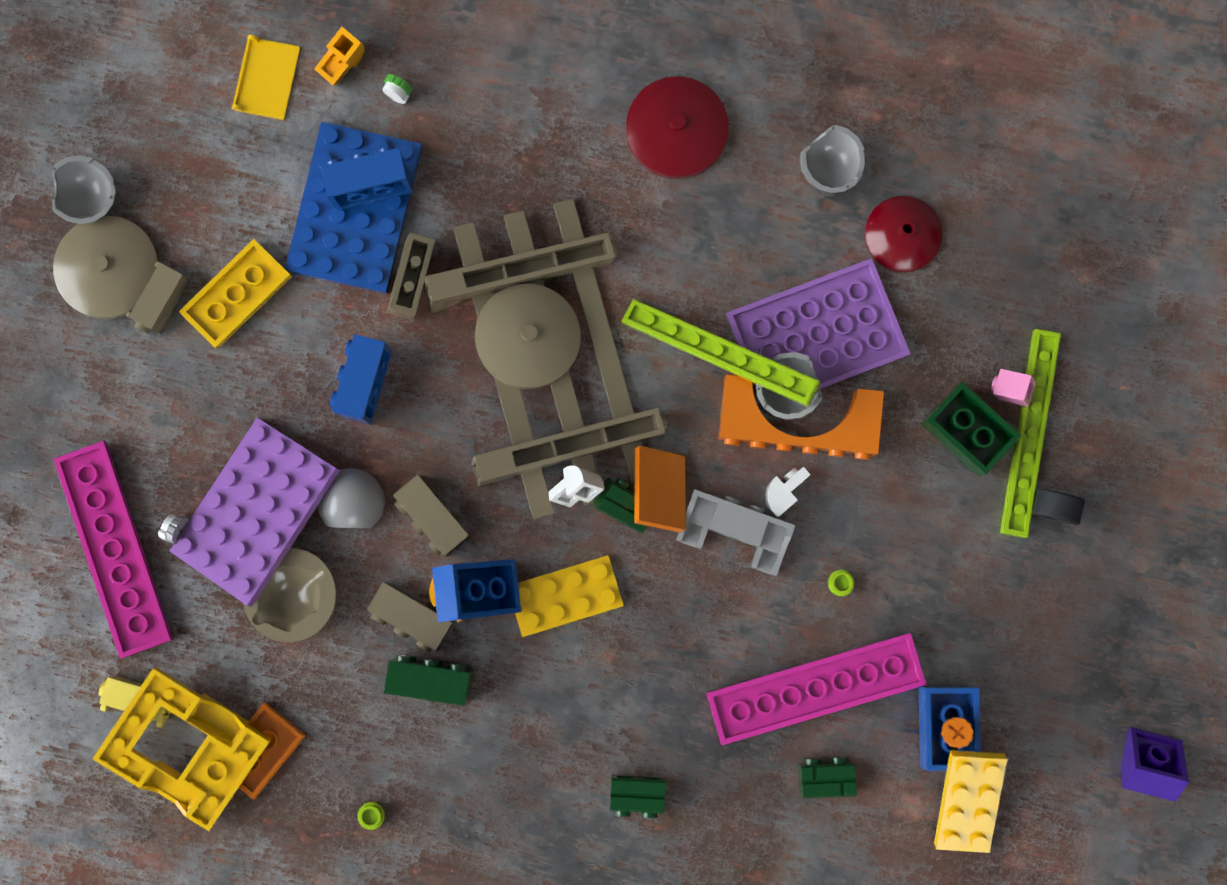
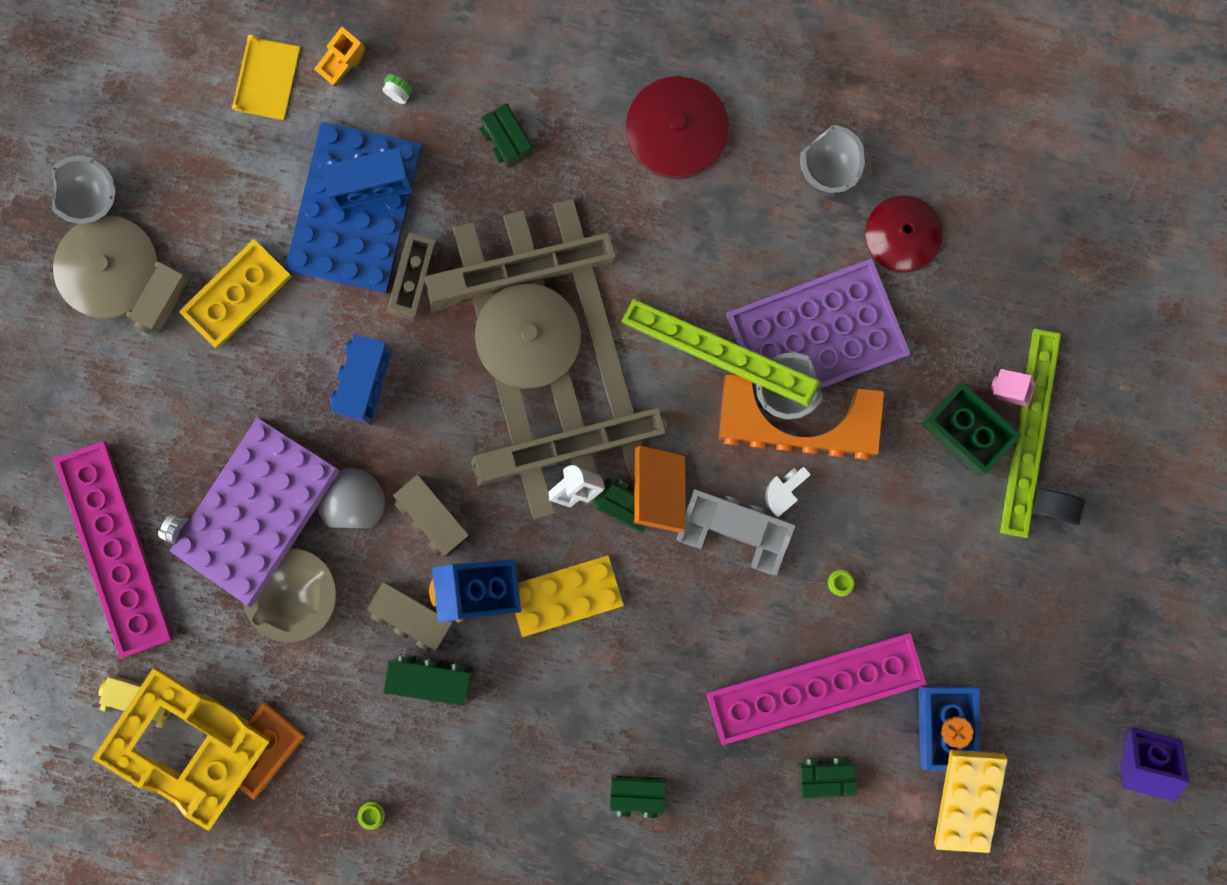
none -> dark green brick [479,103,534,168]

